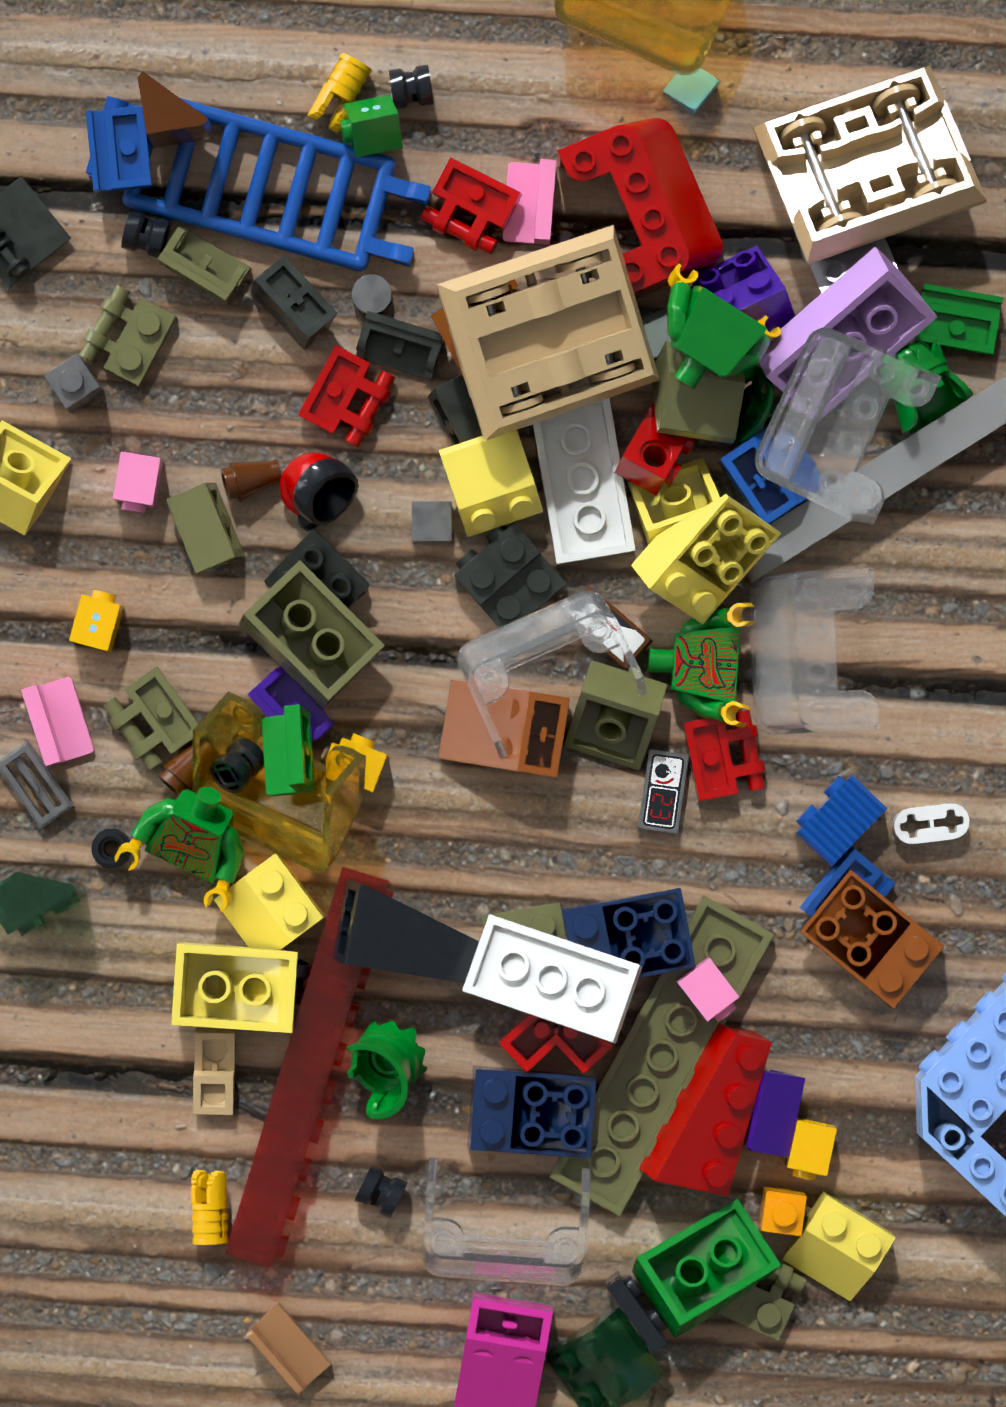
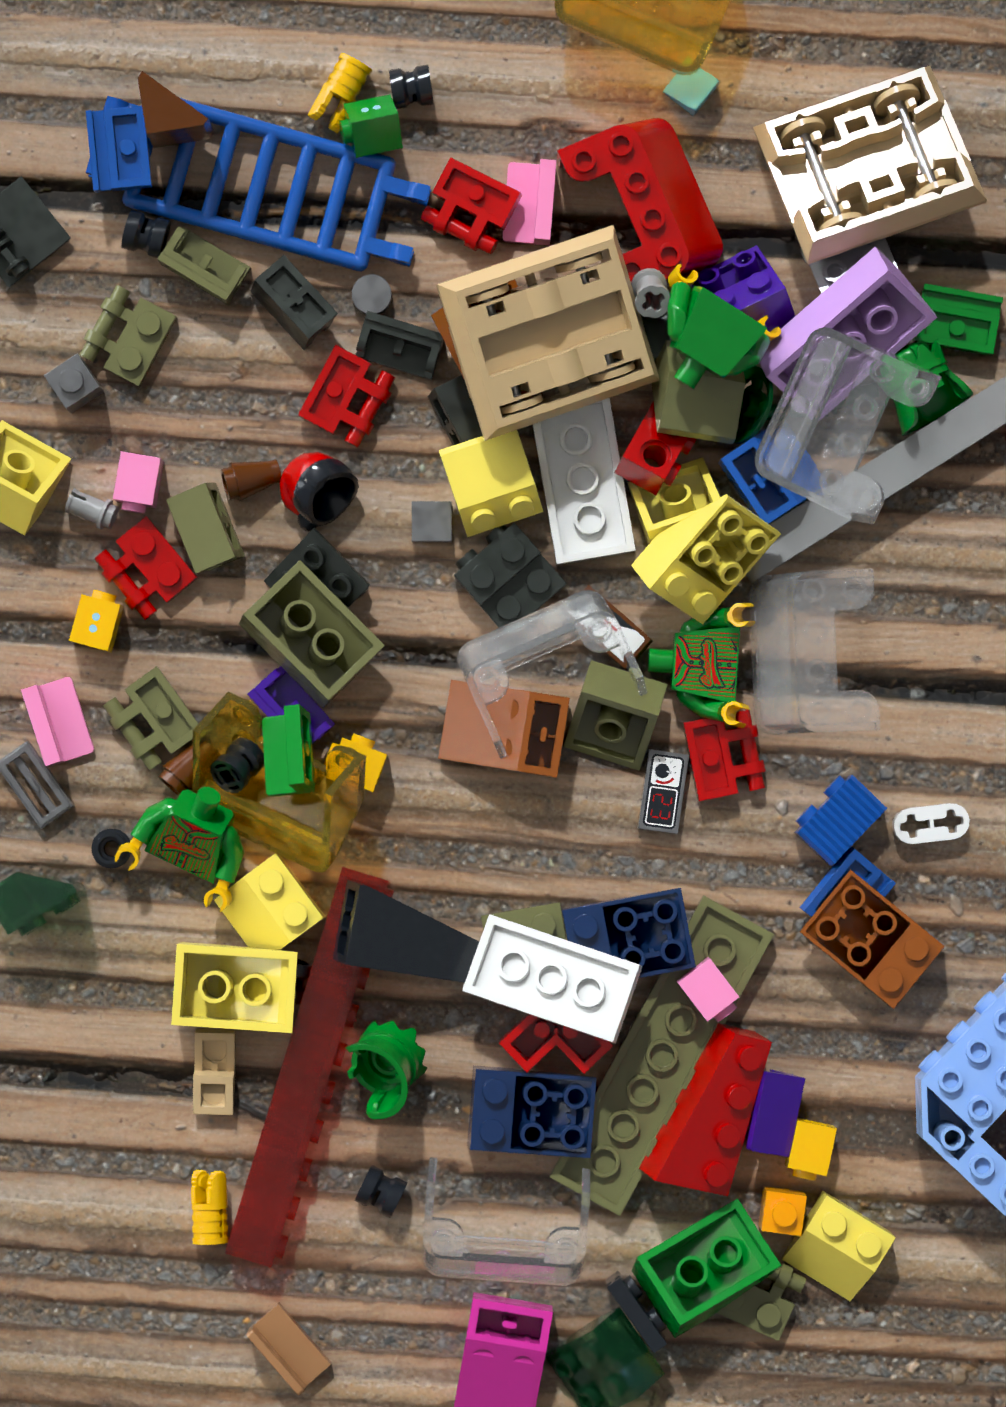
none -> light grey pin [65,488,119,530]
none -> red plate [94,516,198,620]
none -> light grey bush [631,268,670,318]

